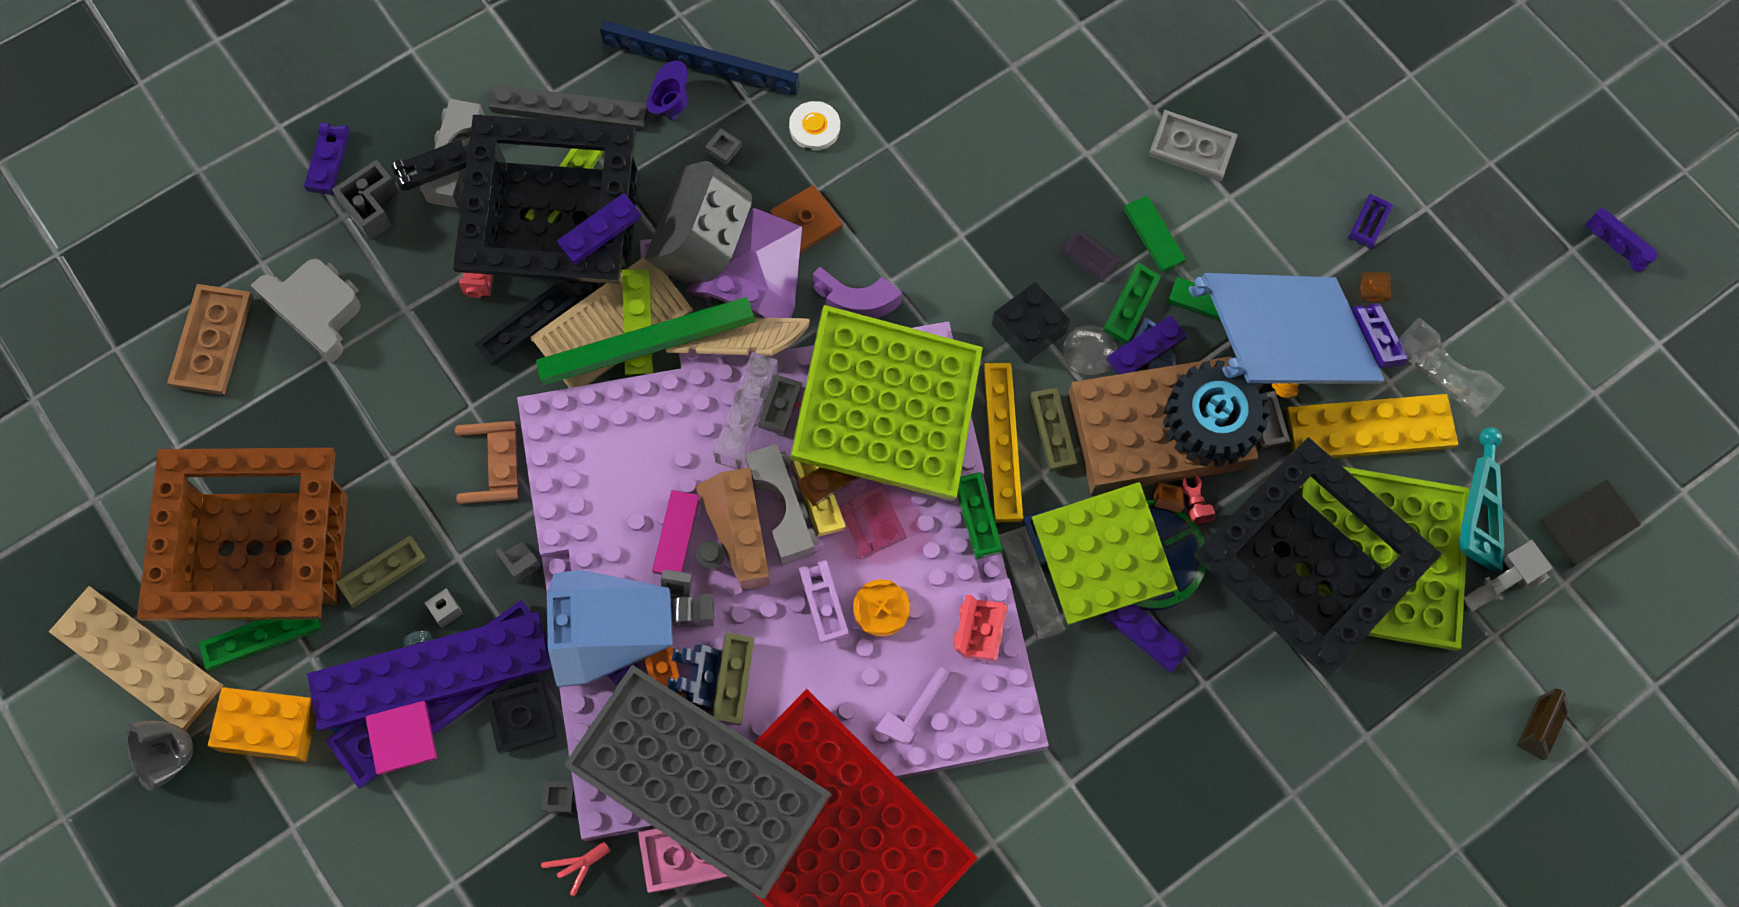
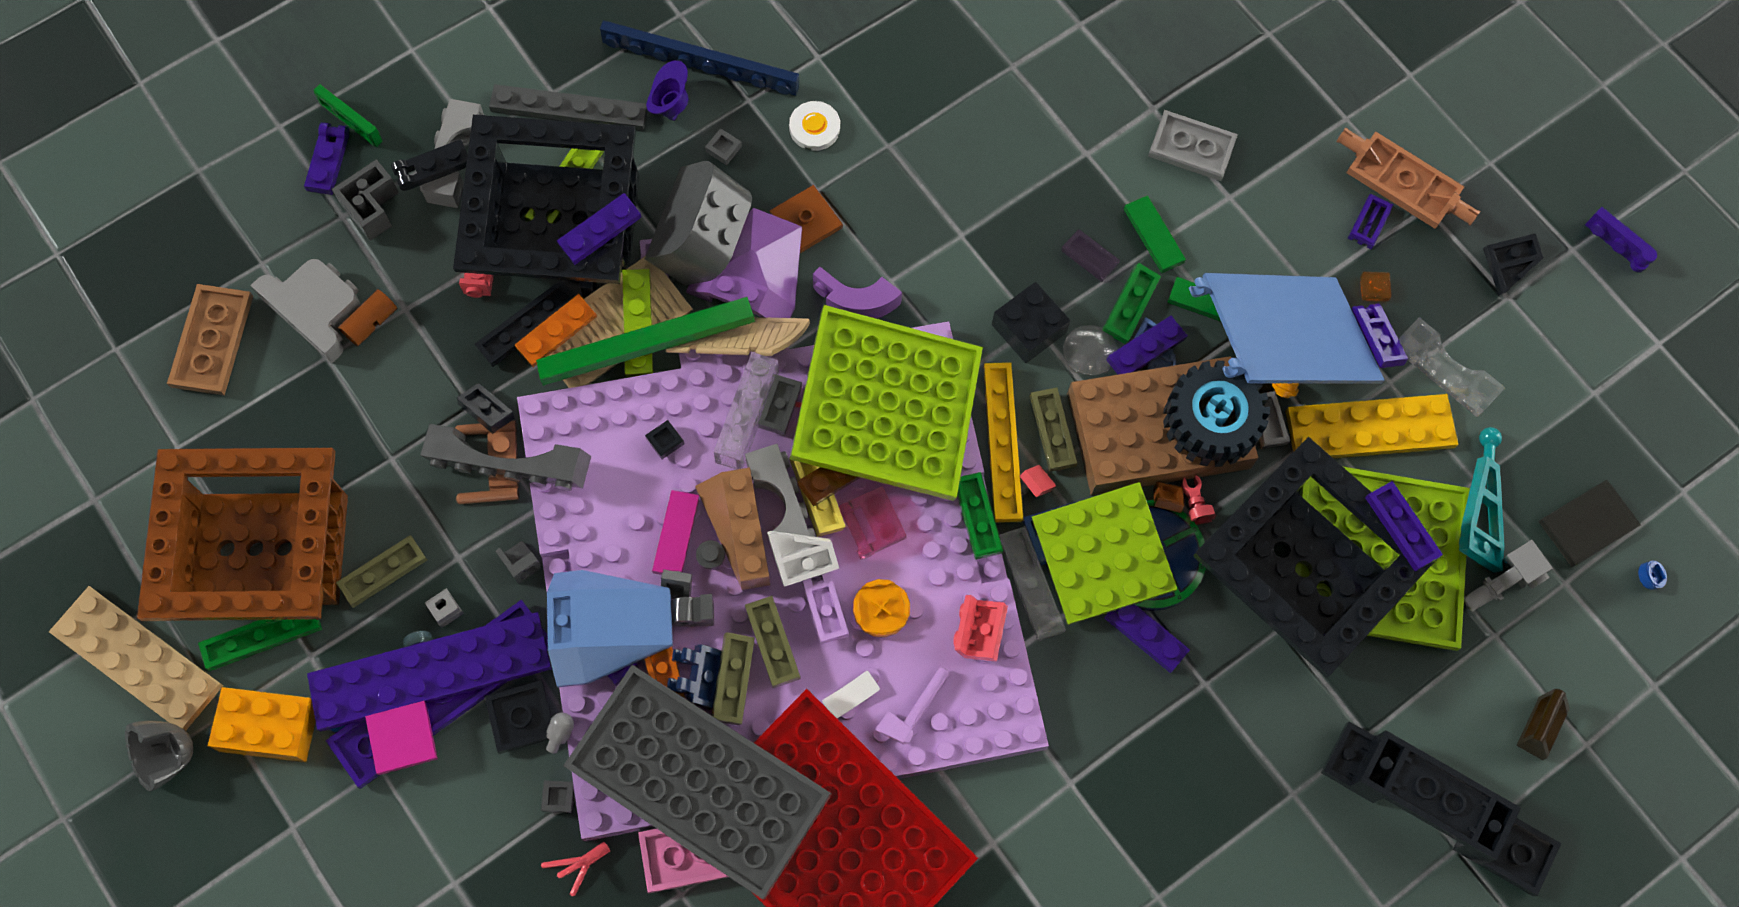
none -> green tile [313,84,383,147]
none -> dark orange pin [338,289,397,346]
none -> dark grey arch [420,424,591,491]
none -> black plate [457,383,515,434]
none -> orange plate [515,294,597,368]
none -> light grey cylinder [546,712,574,753]
none -> black tile [645,420,685,460]
none -> olive plate [745,596,801,688]
none -> white wing [767,531,839,587]
none -> white sticker [822,671,880,718]
none -> coral tile [1020,465,1056,497]
none -> black bracket [1321,721,1562,897]
none -> nougat plate [1336,128,1480,229]
none -> dark purple plate [1365,481,1443,572]
none -> black wing [1483,233,1544,296]
none -> blue tile [1638,561,1667,590]

